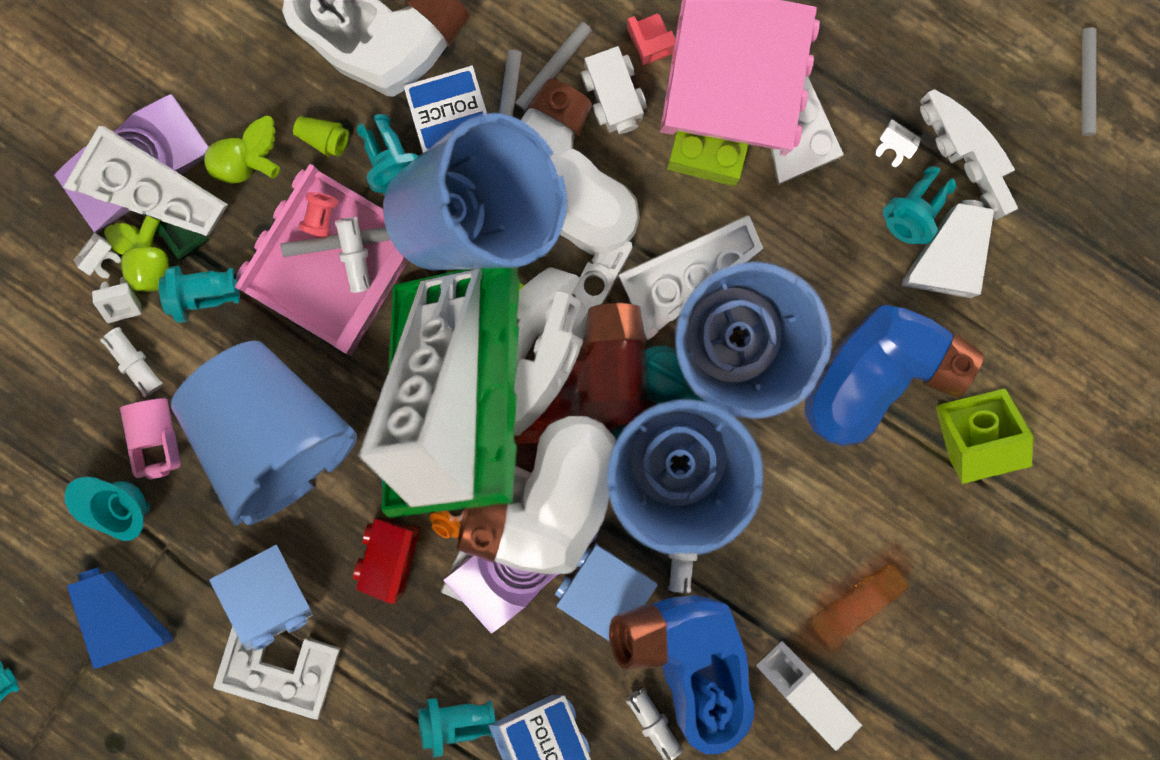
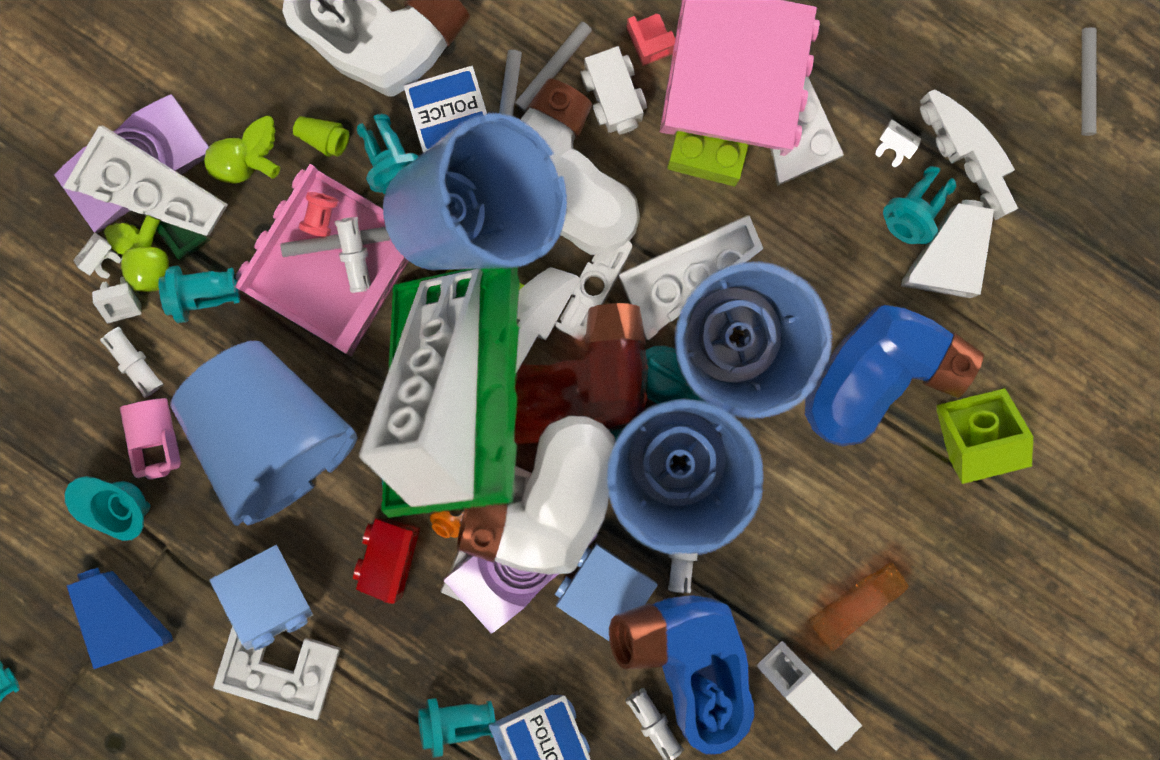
white slope [514,291,583,435] -> none

